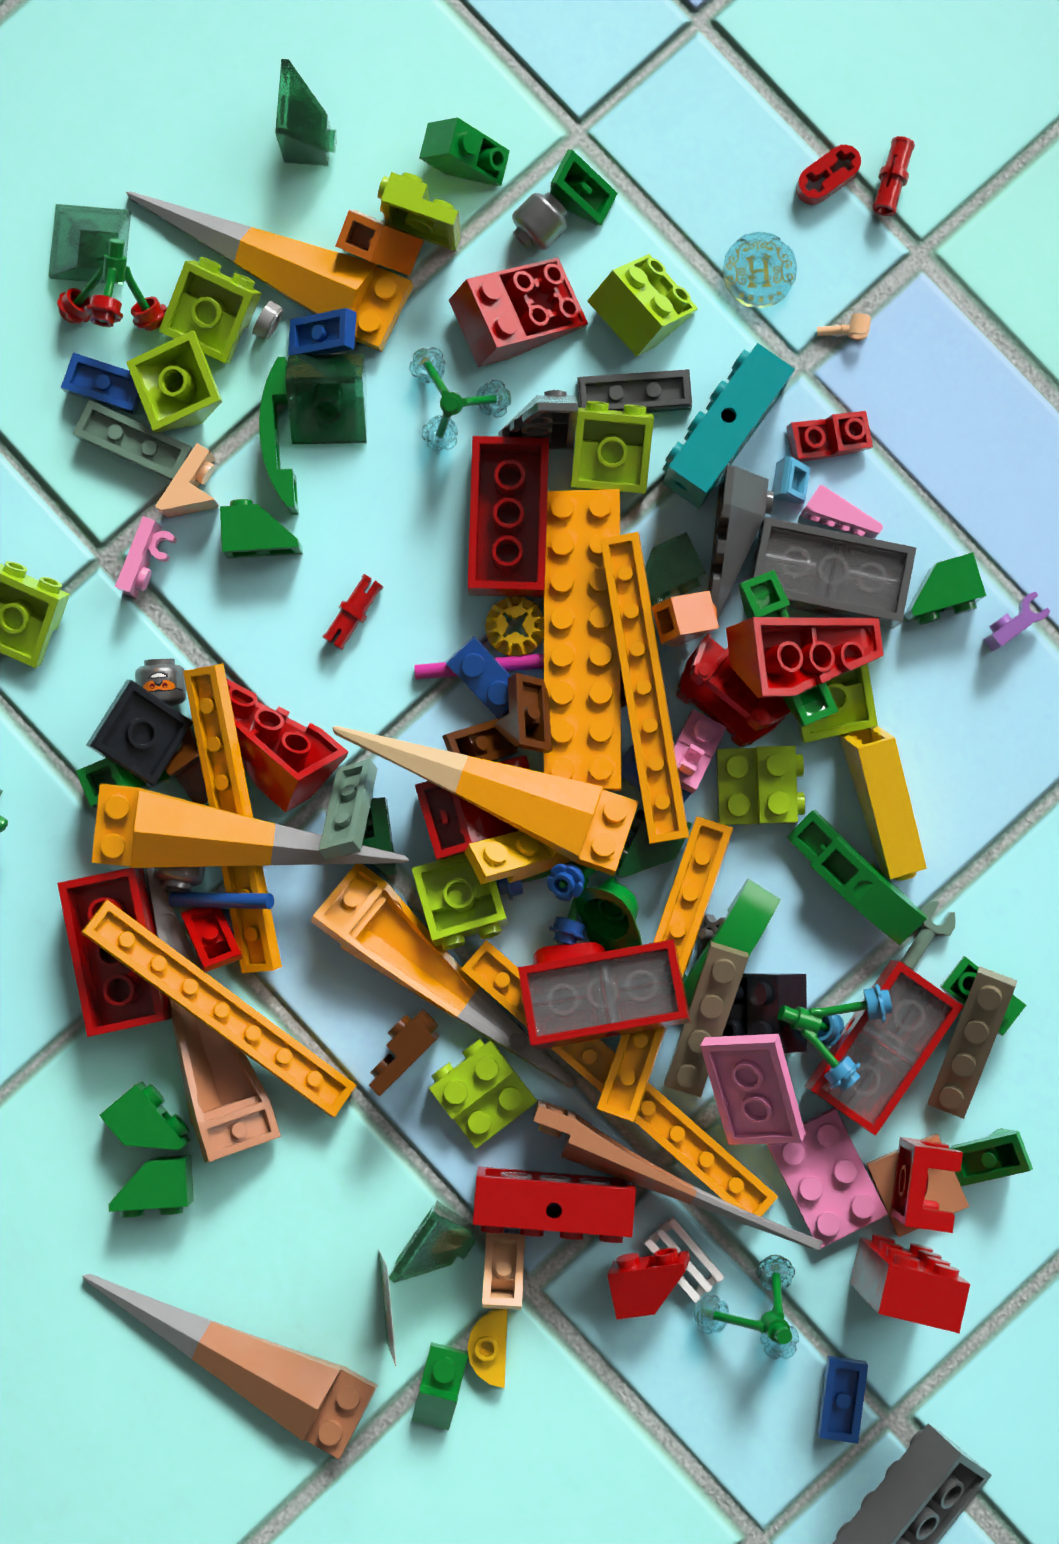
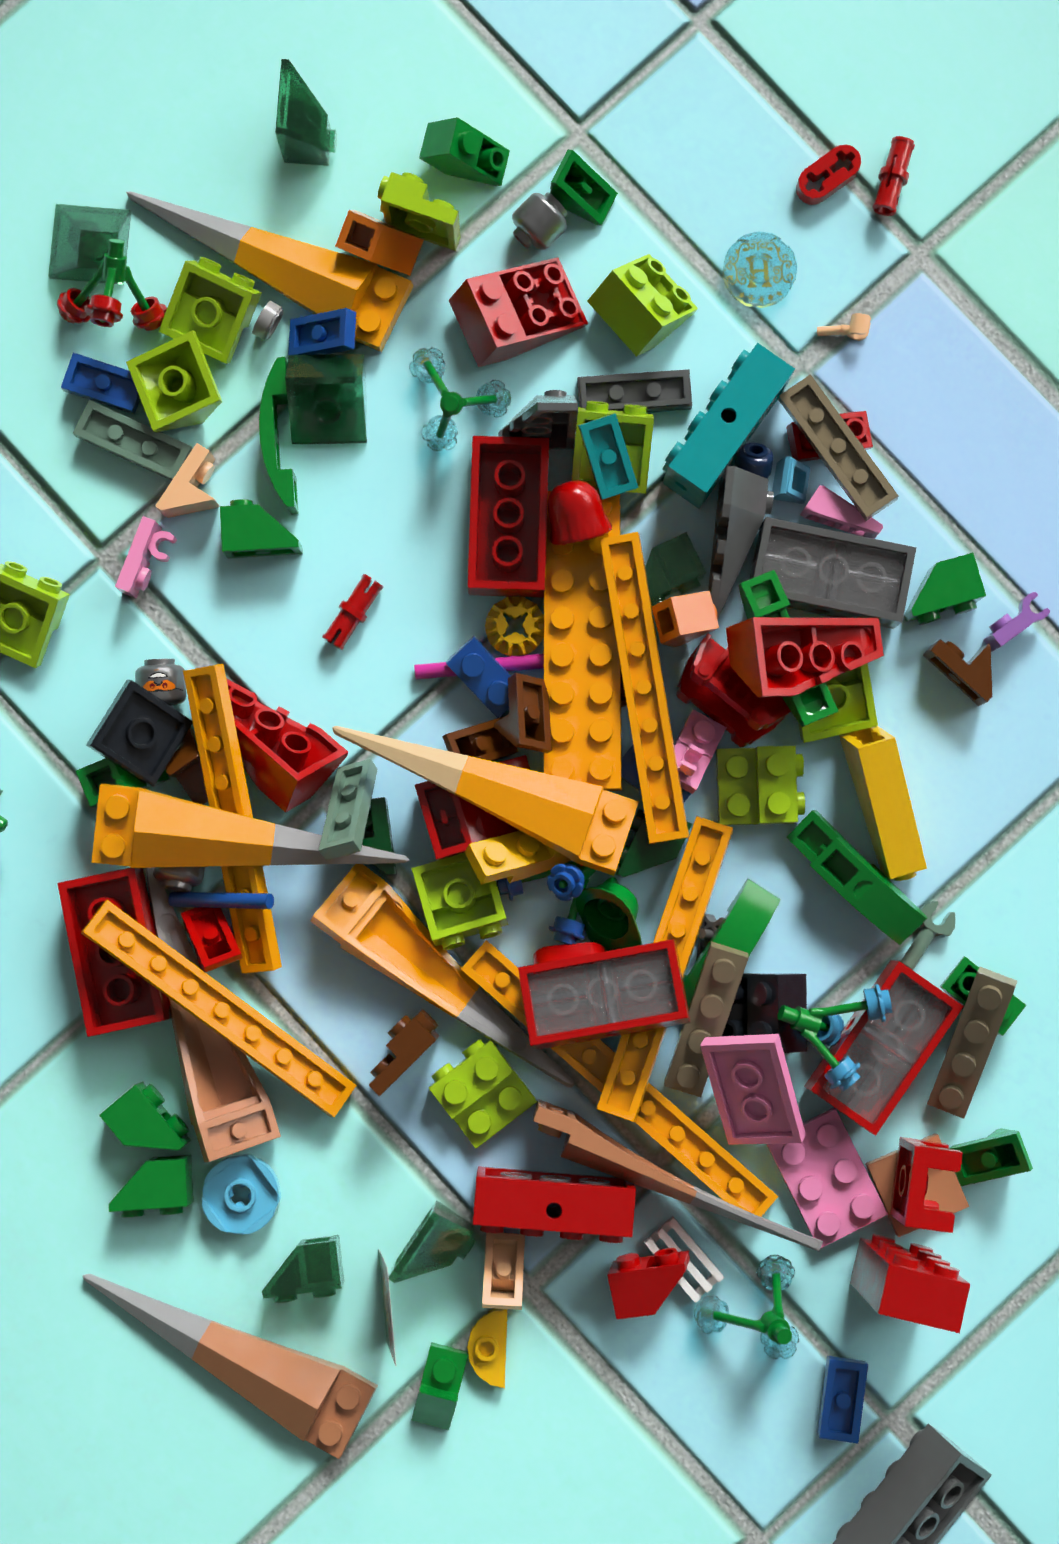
none -> medium azure plate [202,1154,281,1235]
none -> clear green slope [262,1235,345,1303]
none -> red hair [548,480,612,545]
none -> teal plate [578,413,639,500]
none -> dark blue piece [734,442,773,479]
none -> dark tan plate [779,374,899,521]
none -> reddish brown slope [923,639,993,706]

